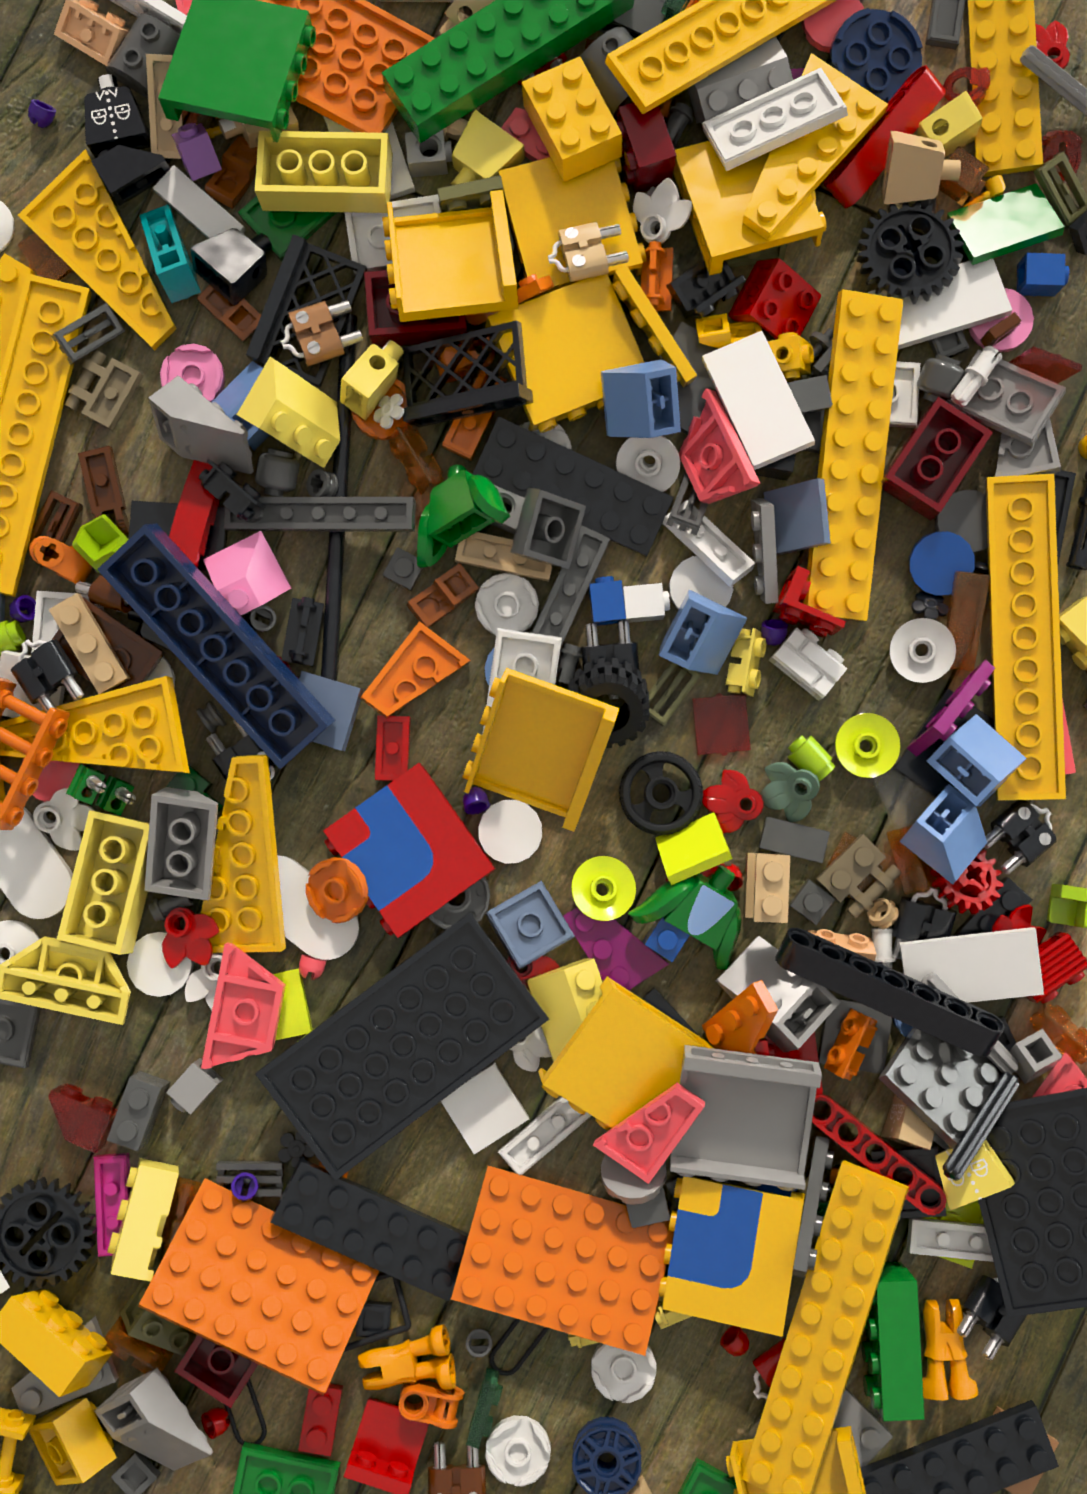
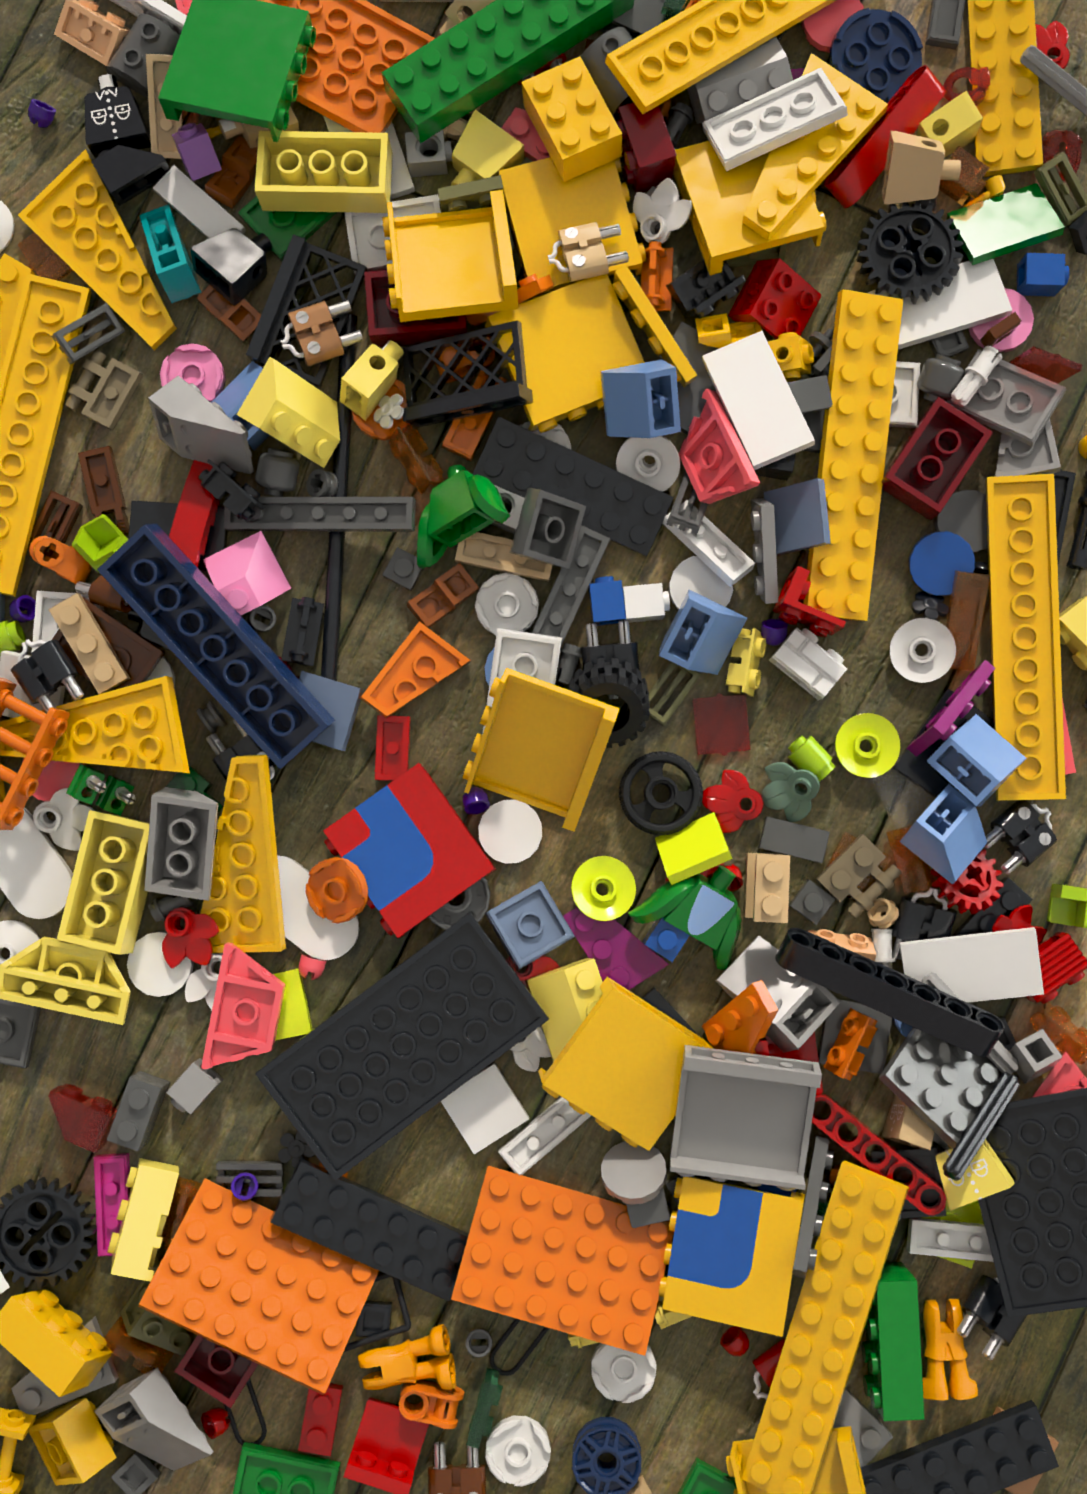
coral wing [593,1083,705,1184] -> none

